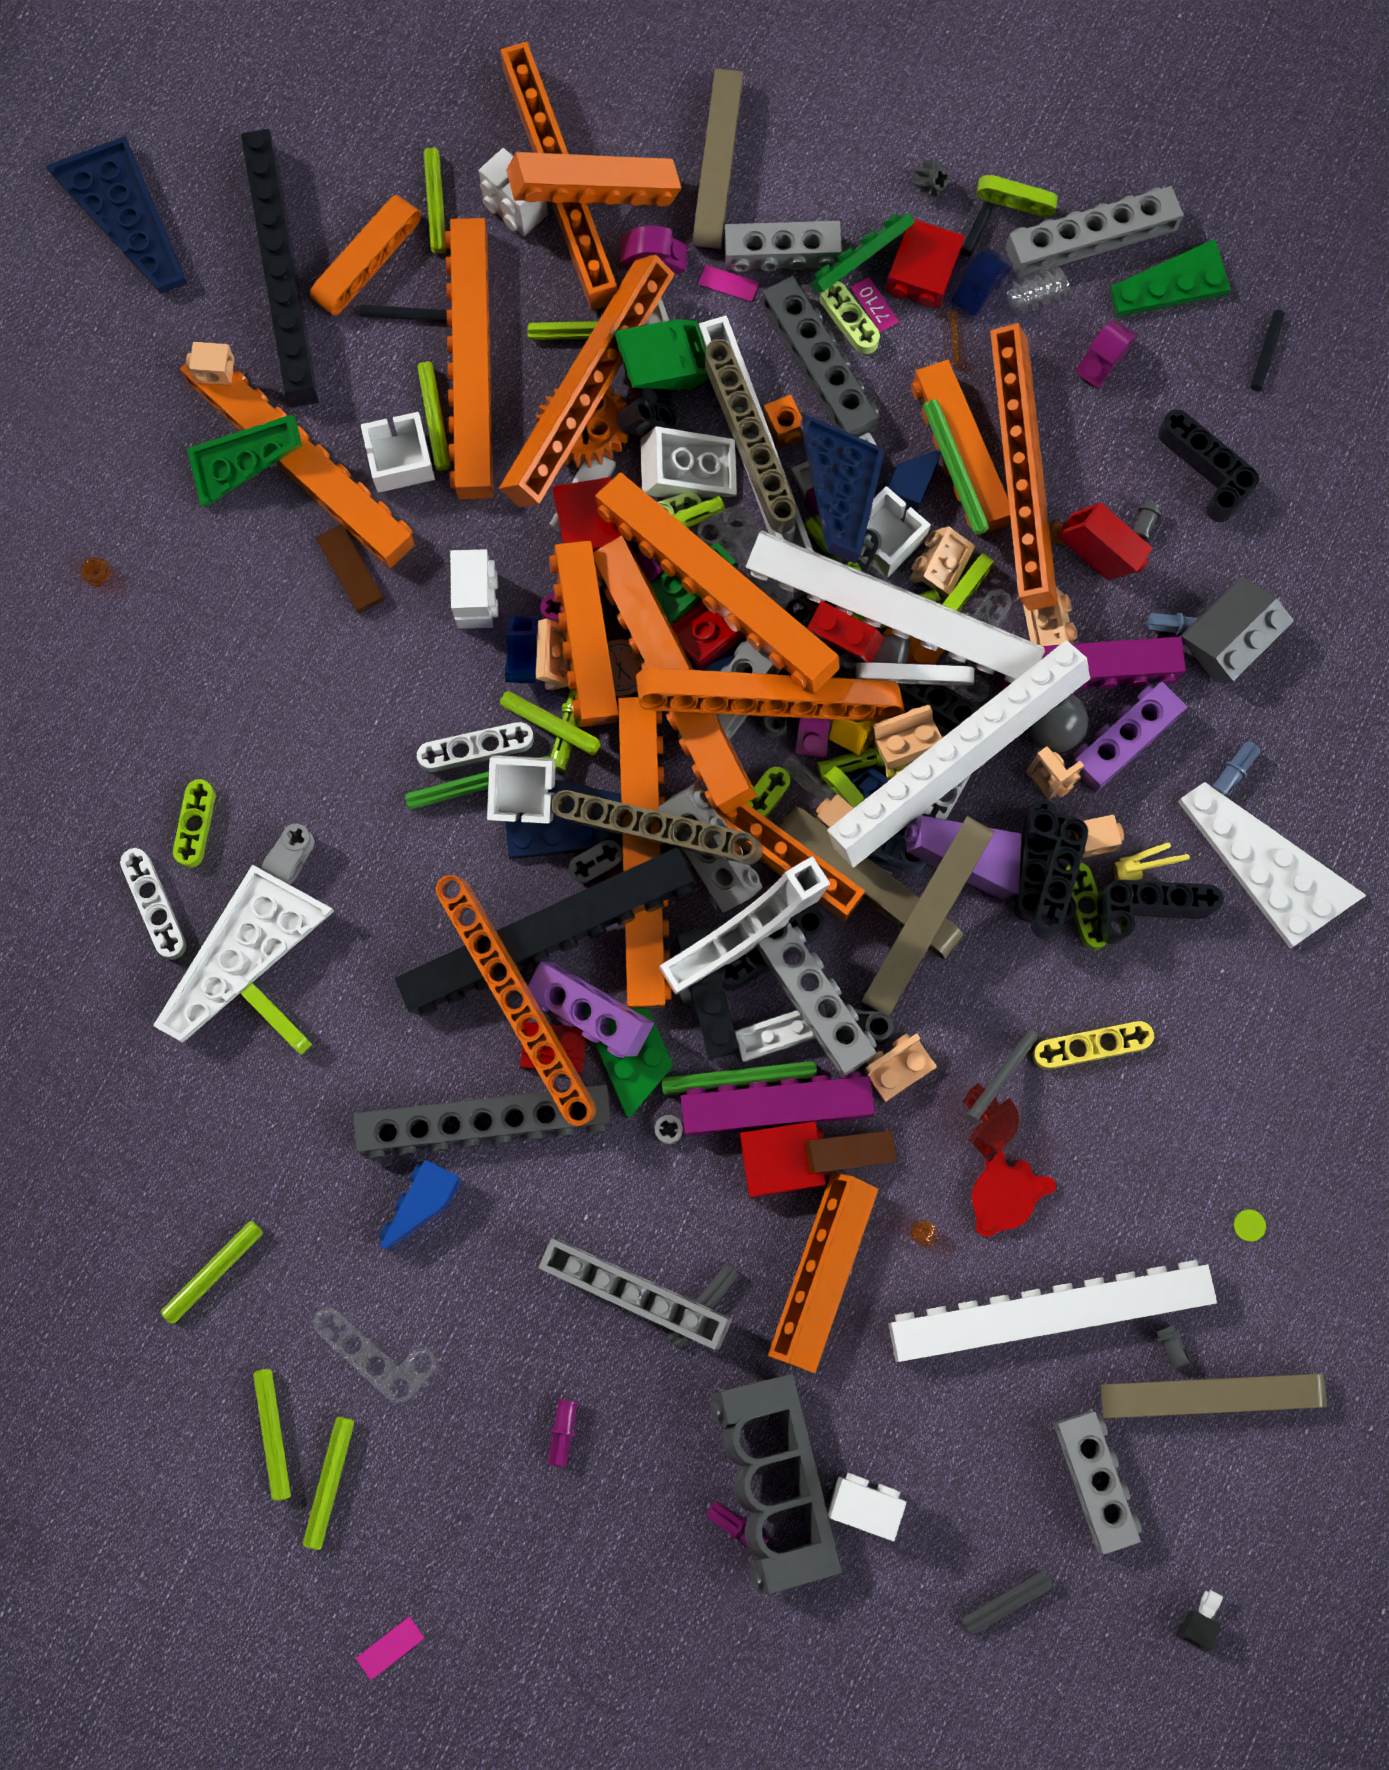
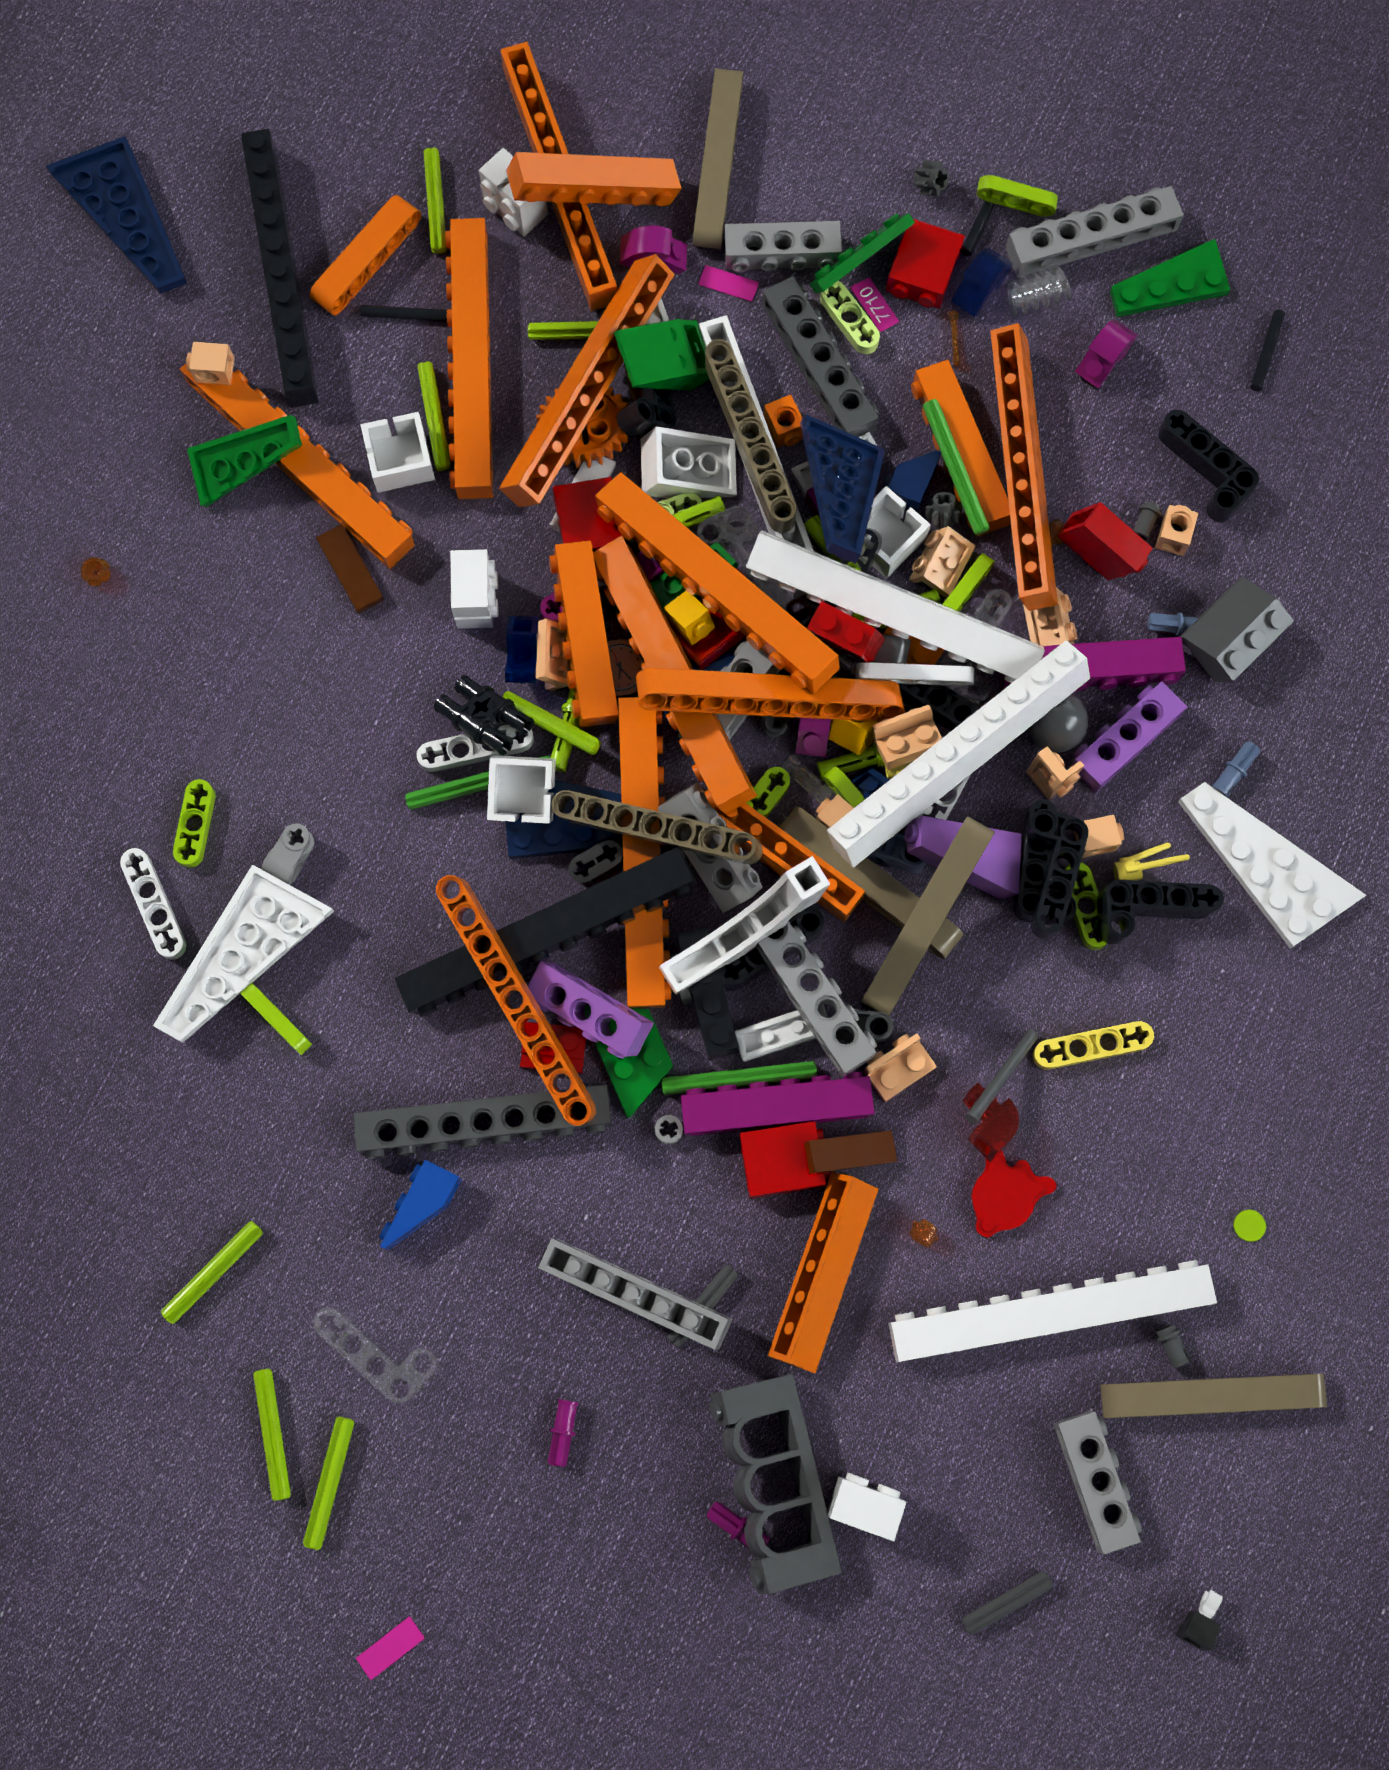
none -> black pin [434,675,534,755]
none -> yellow brick [664,591,715,646]
none -> dark grey gear [925,492,962,529]
none -> light nougat brick [1155,505,1198,556]

